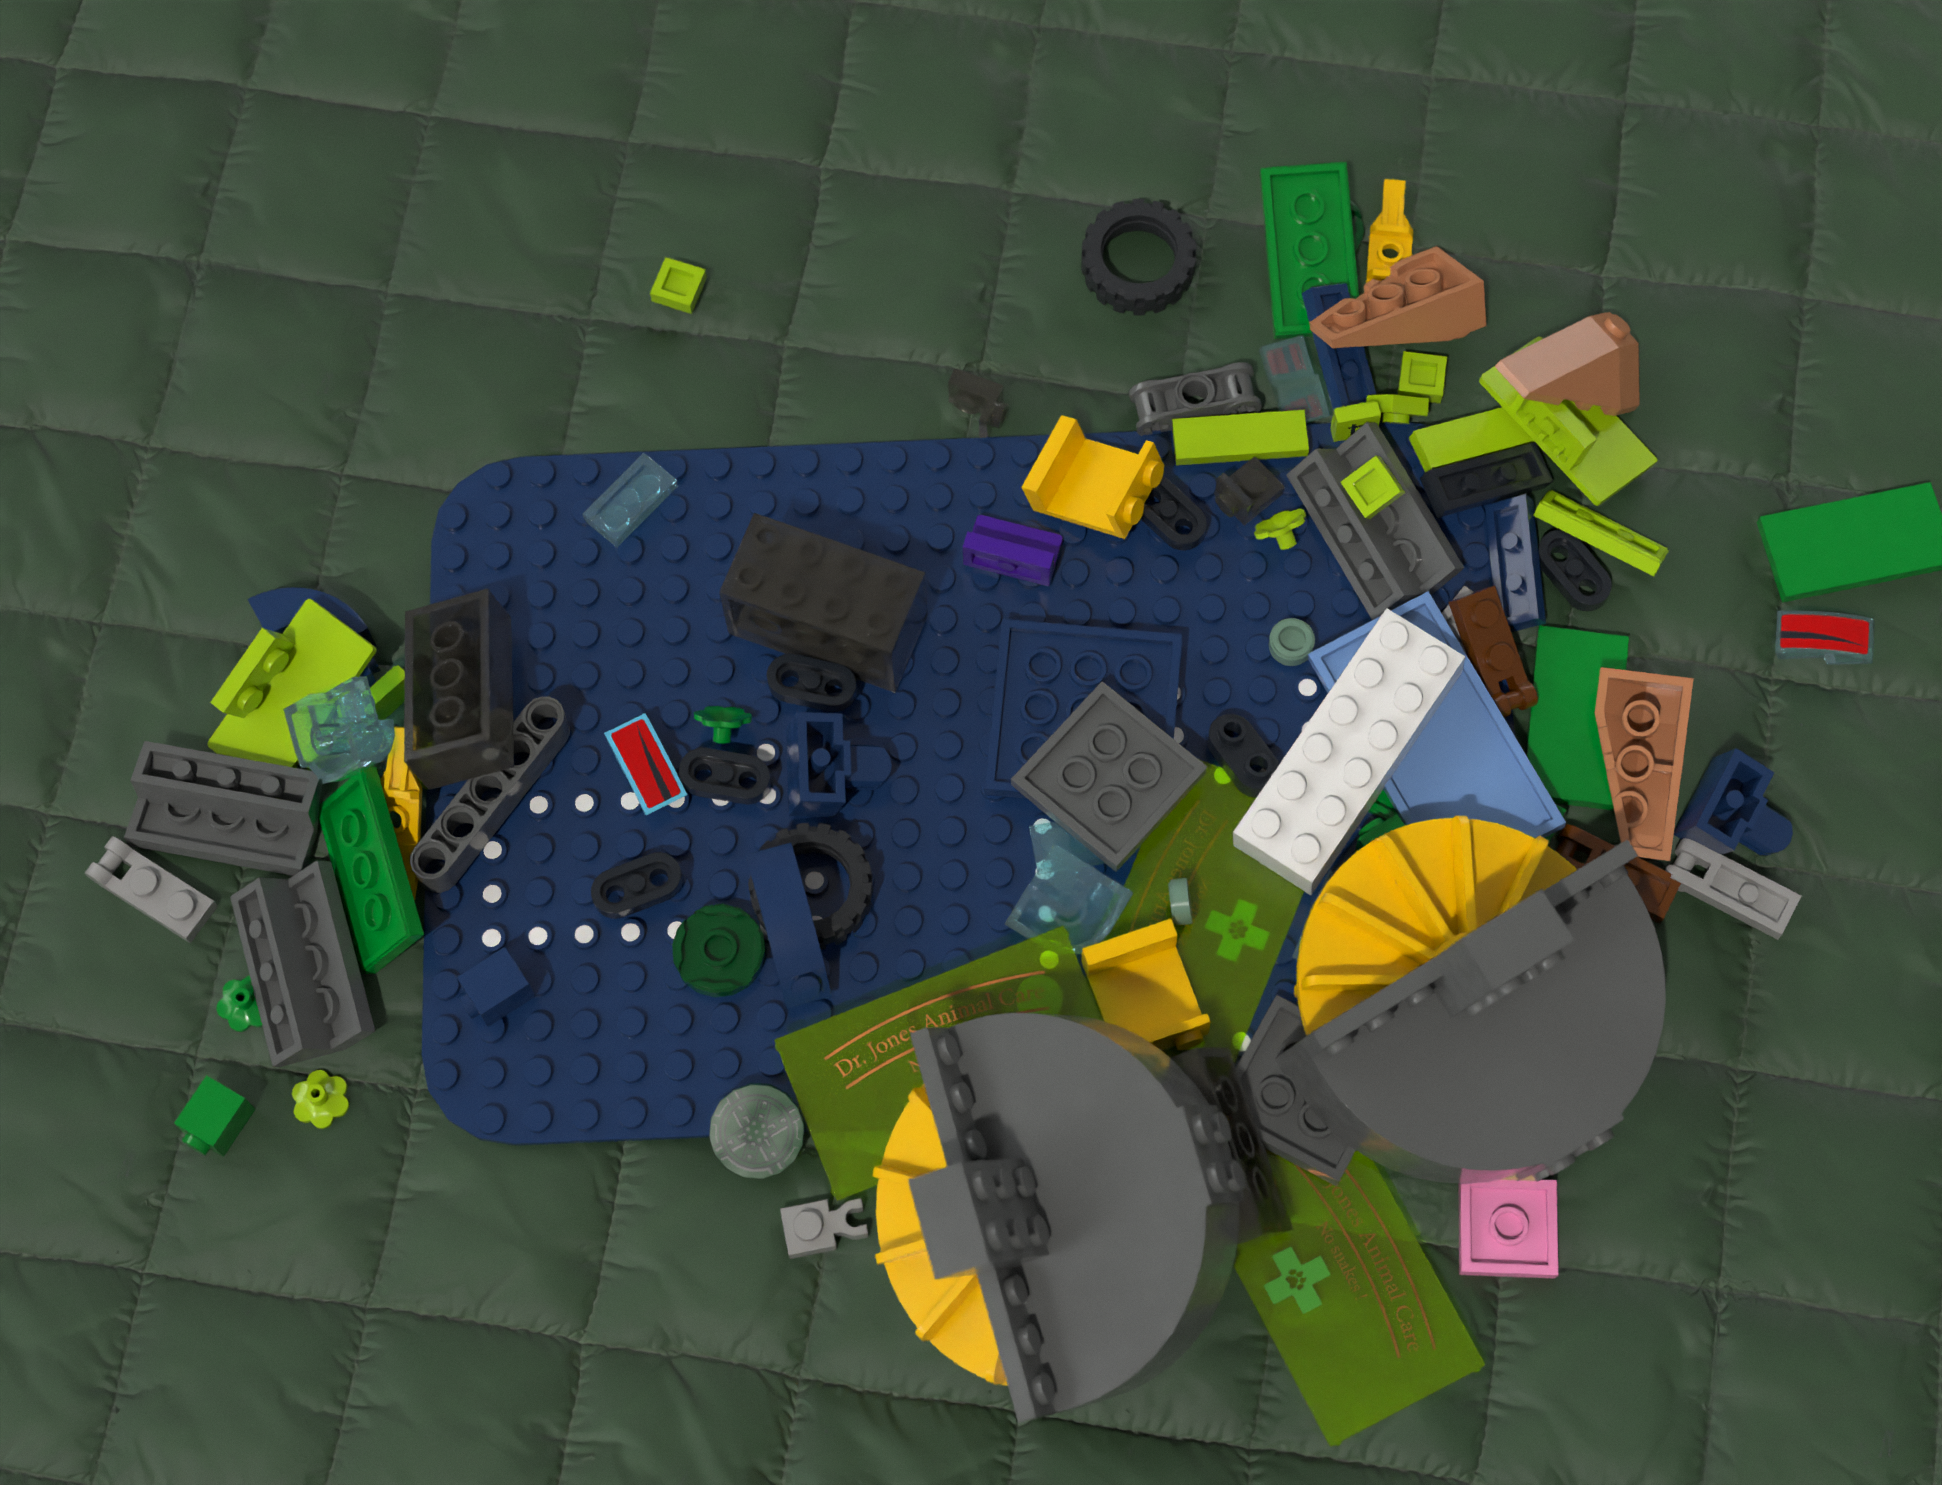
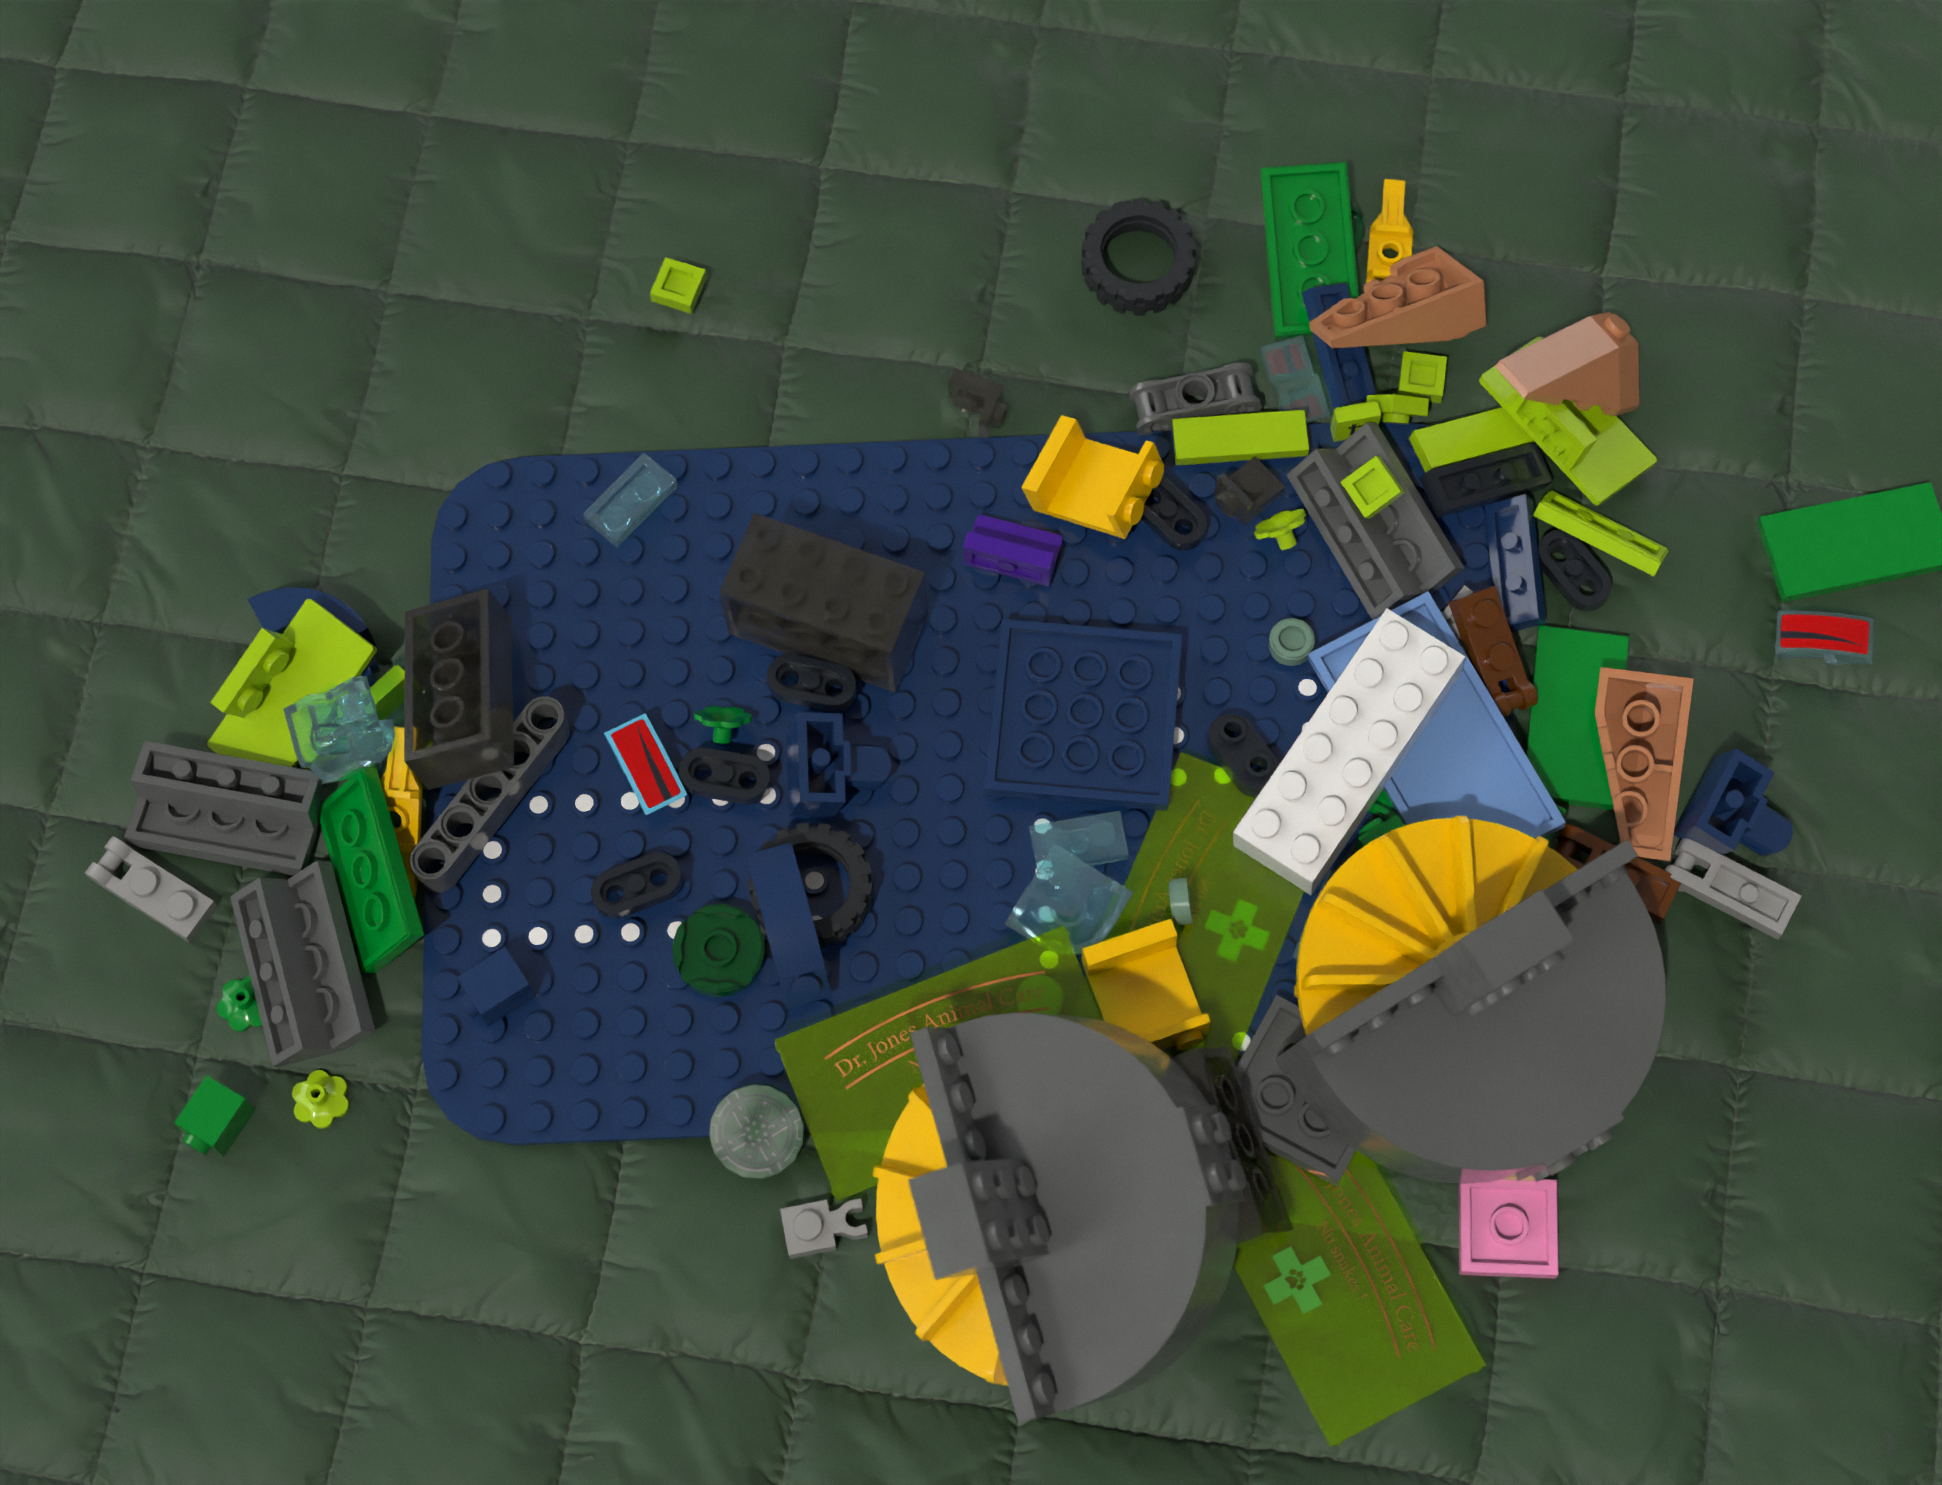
dark grey plate [1011,681,1207,872] -> none

